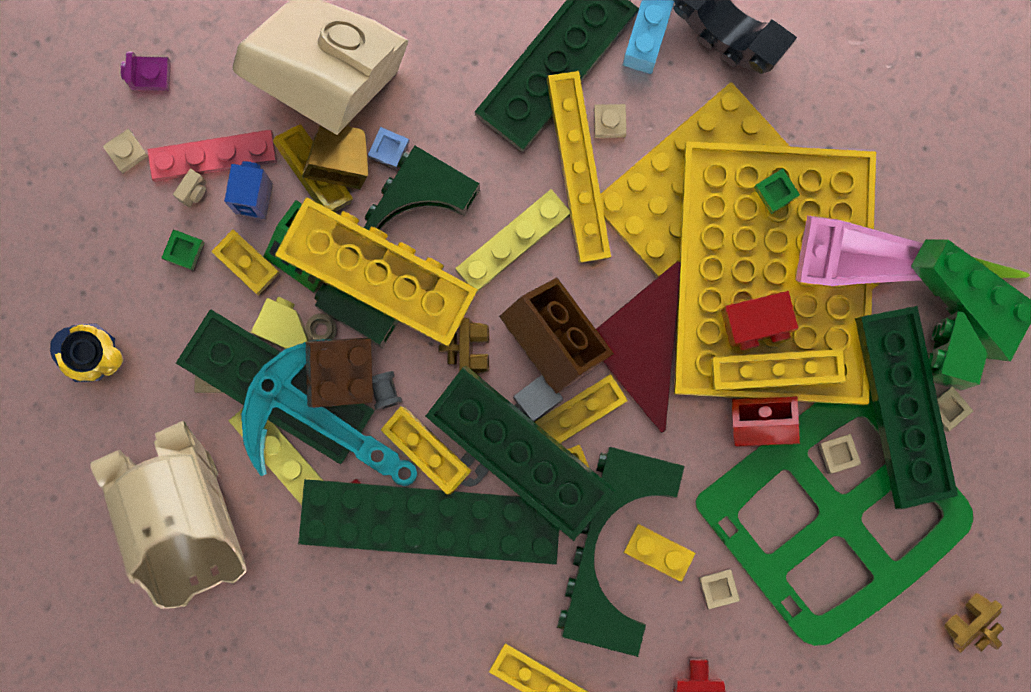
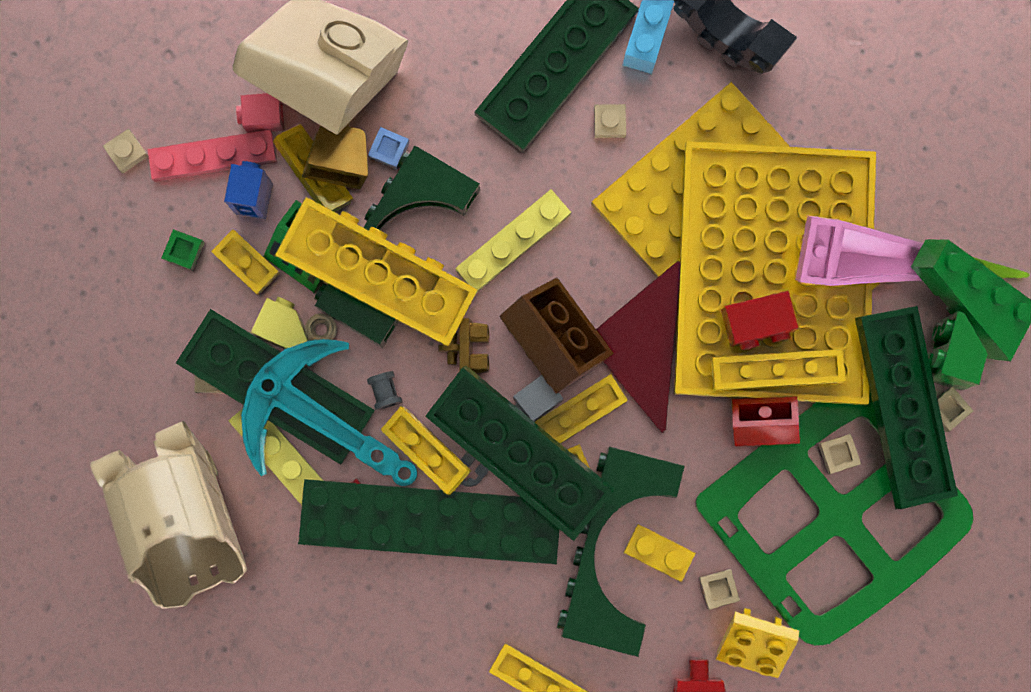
piece [50,323,123,382] -> none
magenta bracket [121,52,170,91] -> none
tan plate [173,169,207,208] -> none
reddish brown plate [306,338,373,408] -> none
yellow plate [546,71,611,263] -> none
green plate [754,168,800,214] -> none
pearl gold hips [944,593,1004,653] -> none
none -> coral brick [236,93,285,133]
none -> yellow plate [716,608,799,678]

